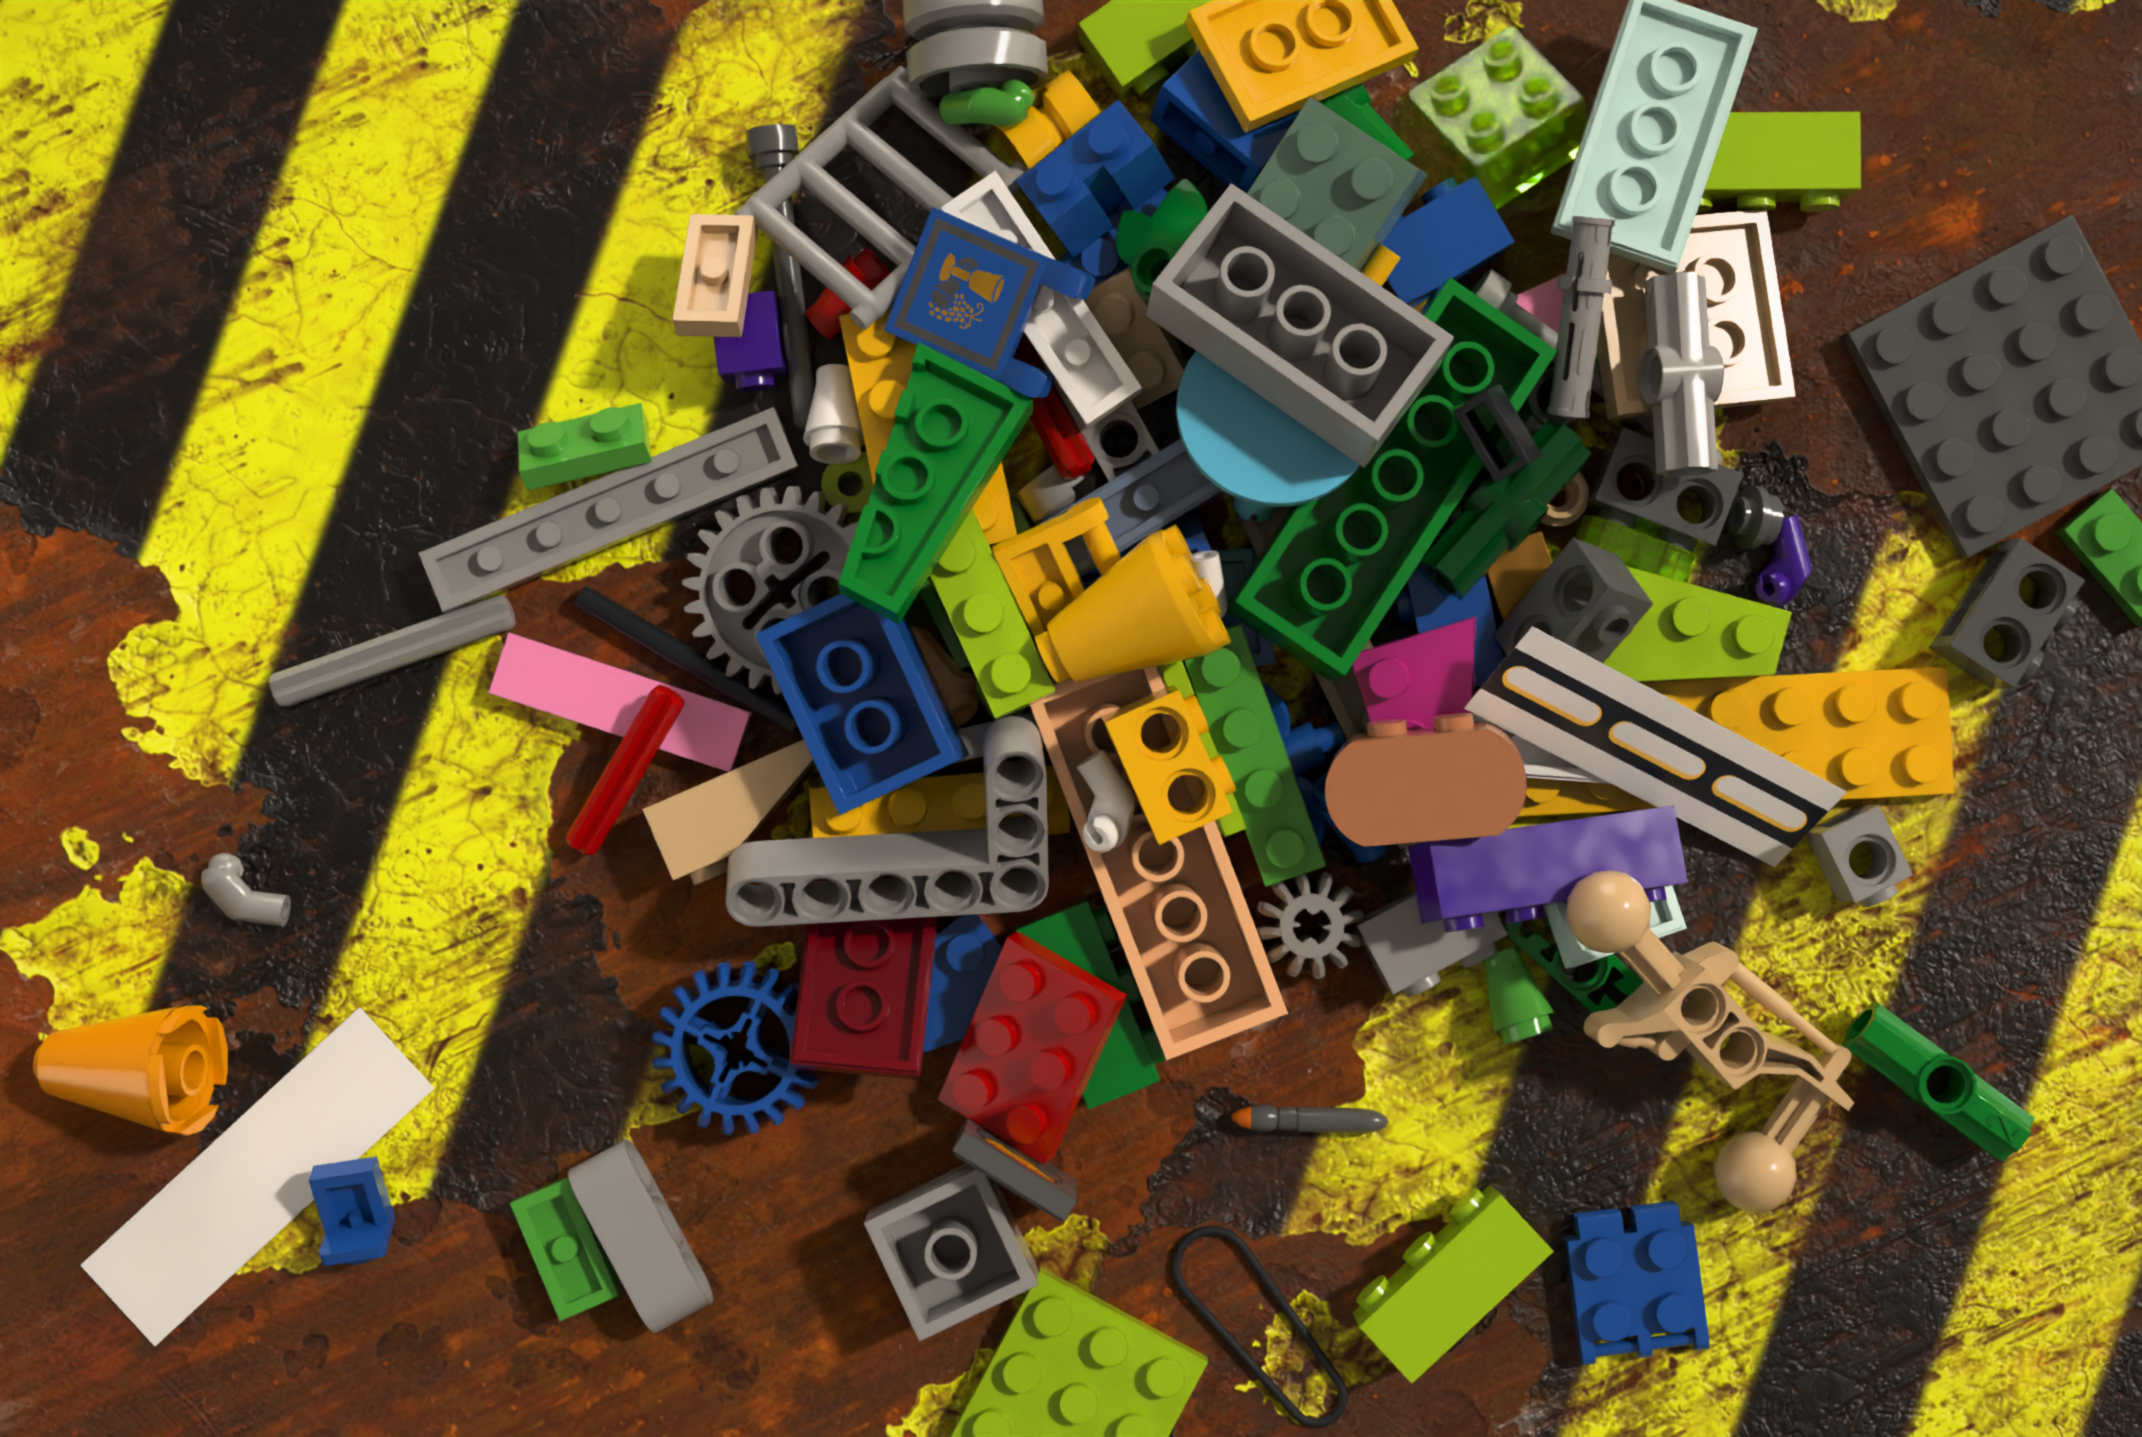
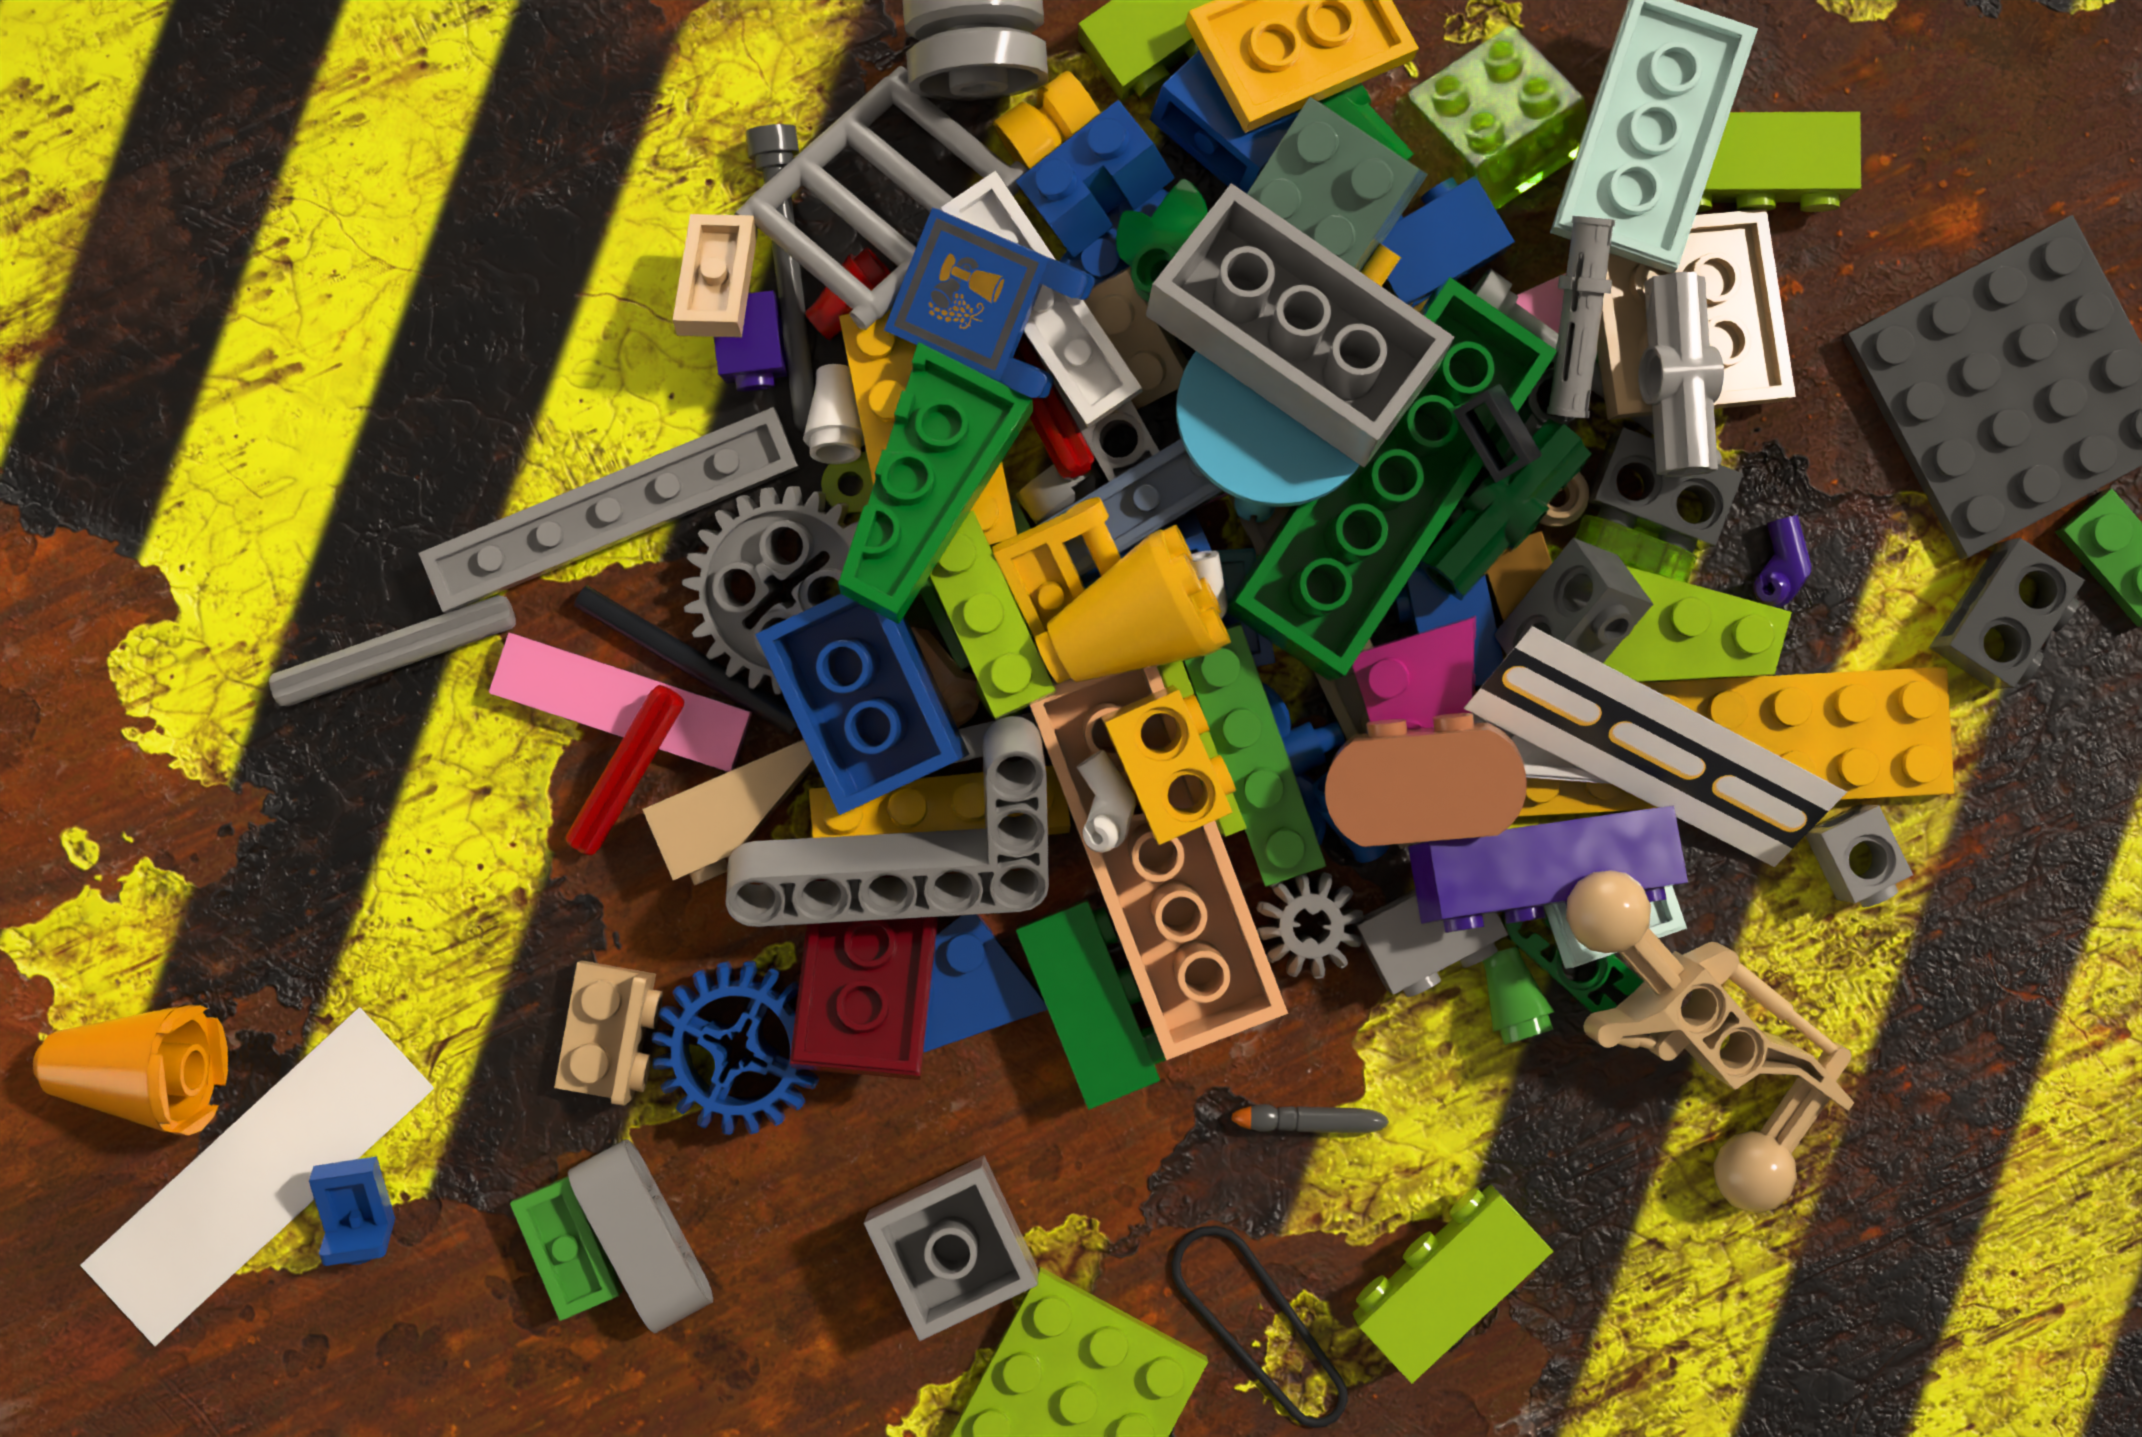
light grey arm [201,853,291,927] -> none
bright green plate [518,403,652,491] -> none
red plate [937,932,1127,1165] -> none
bright green arm [939,79,1034,127] -> none
dark grey tile [952,1118,1077,1221] -> none
blue plate [1563,1201,1710,1366] -> none
dark grey plate [1726,485,1783,550] -> none
green piece [1841,1002,2035,1162] -> none
none -> tan bracket [554,960,663,1106]

